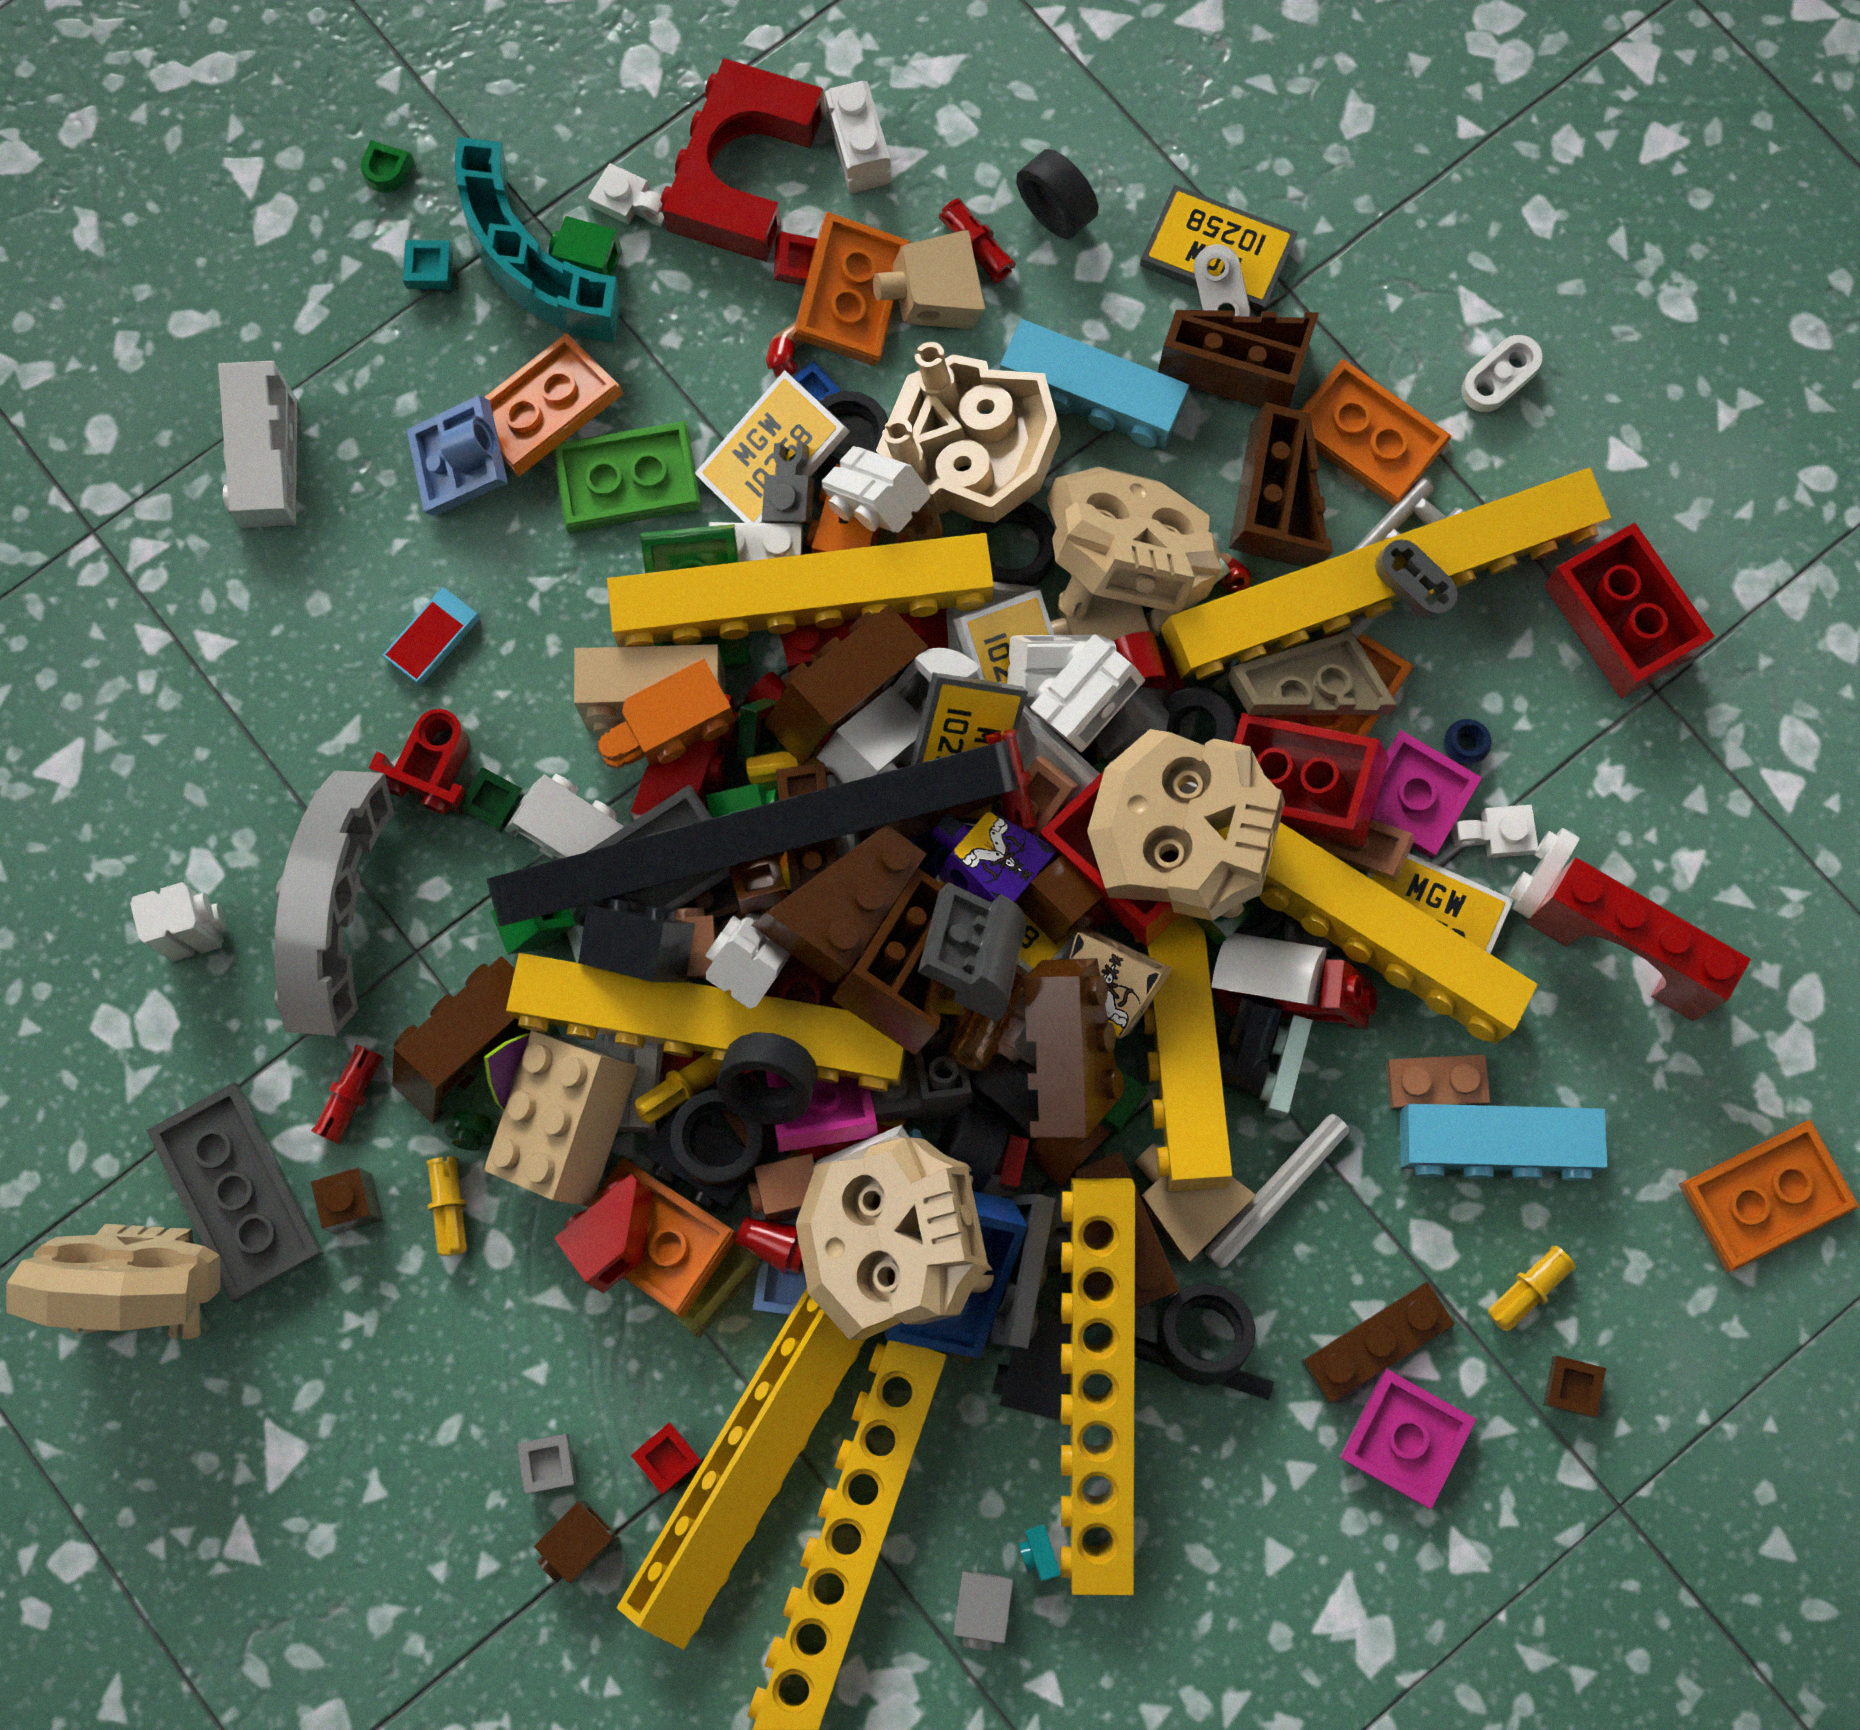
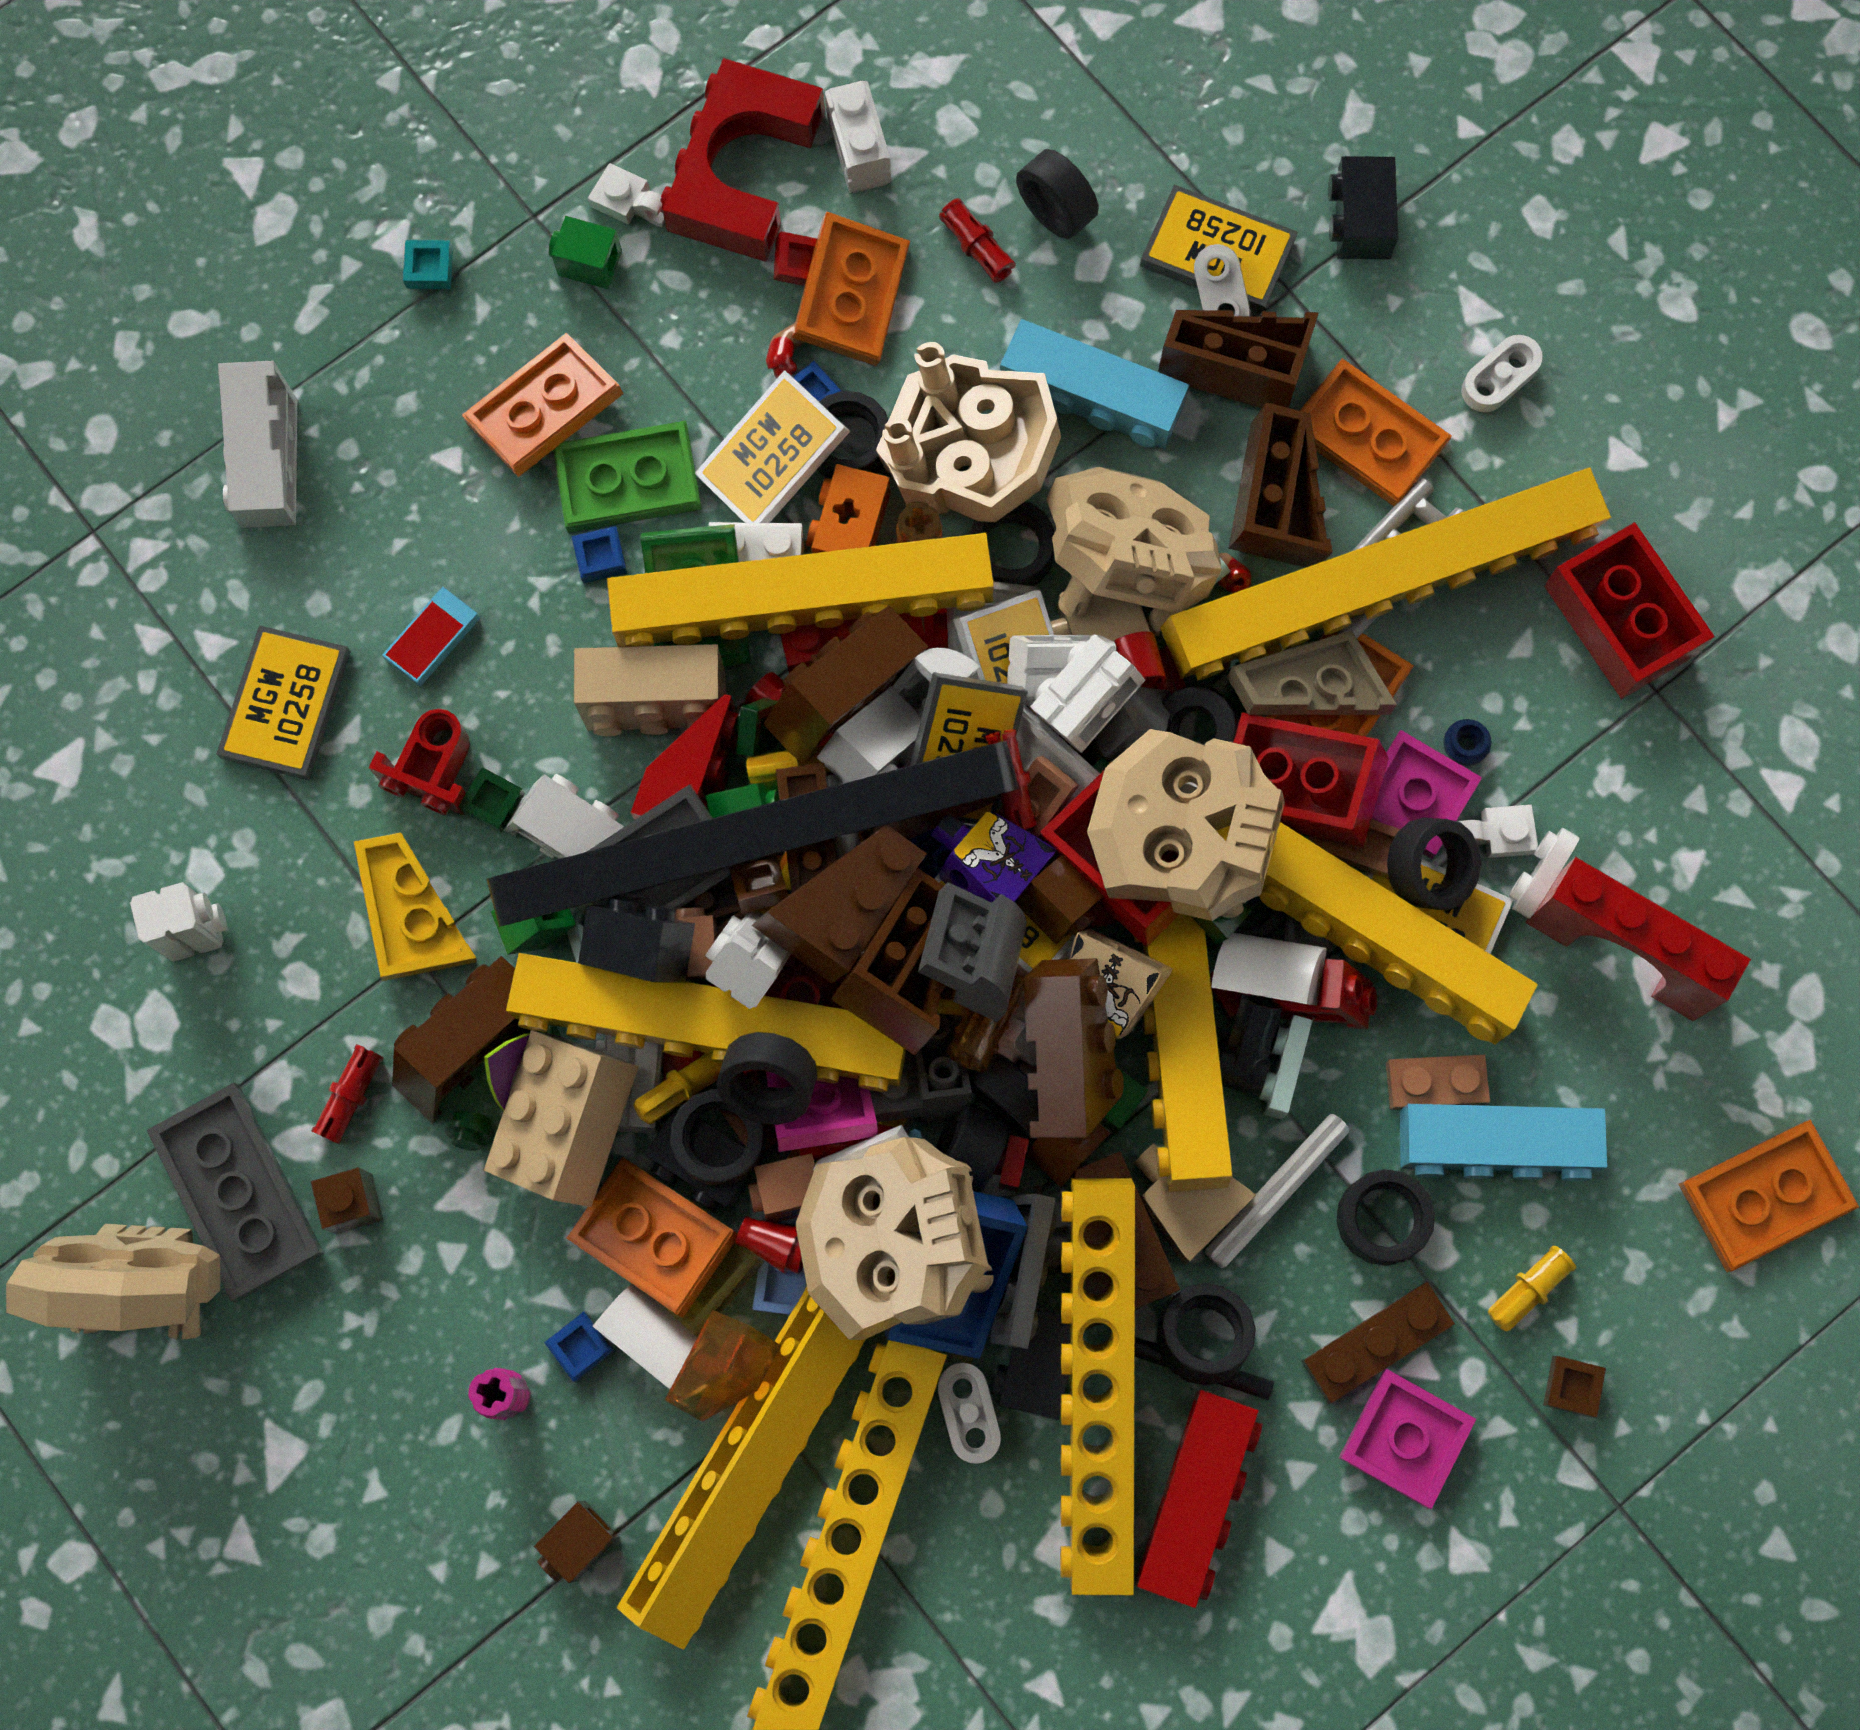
light grey brick [274,771,395,1036] -> none
green tile [361,140,414,193] -> none
medium blue plate [406,395,508,516] -> none
yellow axle [426,1156,467,1257] -> none
teal brick [455,137,621,343] -> none
light grey plate [517,1434,577,1494] -> none
red slope [554,1174,654,1294] -> none
orange hinge [597,658,735,770] -> none
red plate [631,1422,703,1495] -> none
dark grey plate [762,443,814,525] -> none
white brick [821,446,930,533] -> none
tan torso [873,230,985,329] -> none
light grey brick [953,1570,1013,1651] -> none
teal plate [1018,1523,1061,1581] -> none
dark grey beam [1375,539,1458,620] -> none
none -> yellow tile [216,625,351,780]
none -> yellow wing [354,833,477,981]
none -> dark pink axle [468,1368,531,1420]
none -> blue tile [544,1312,615,1383]
none -> blue tile [571,526,628,584]
none -> white brick [593,1284,712,1390]
none -> clear orange slope [664,1310,781,1422]
none -> white plate [938,1363,1001,1464]
none -> red brick [1134,1390,1263,1608]
none -> black brick [1328,156,1398,259]
none -> black tyre [1336,1169,1435,1266]
none -> black tyre [1387,817,1481,911]

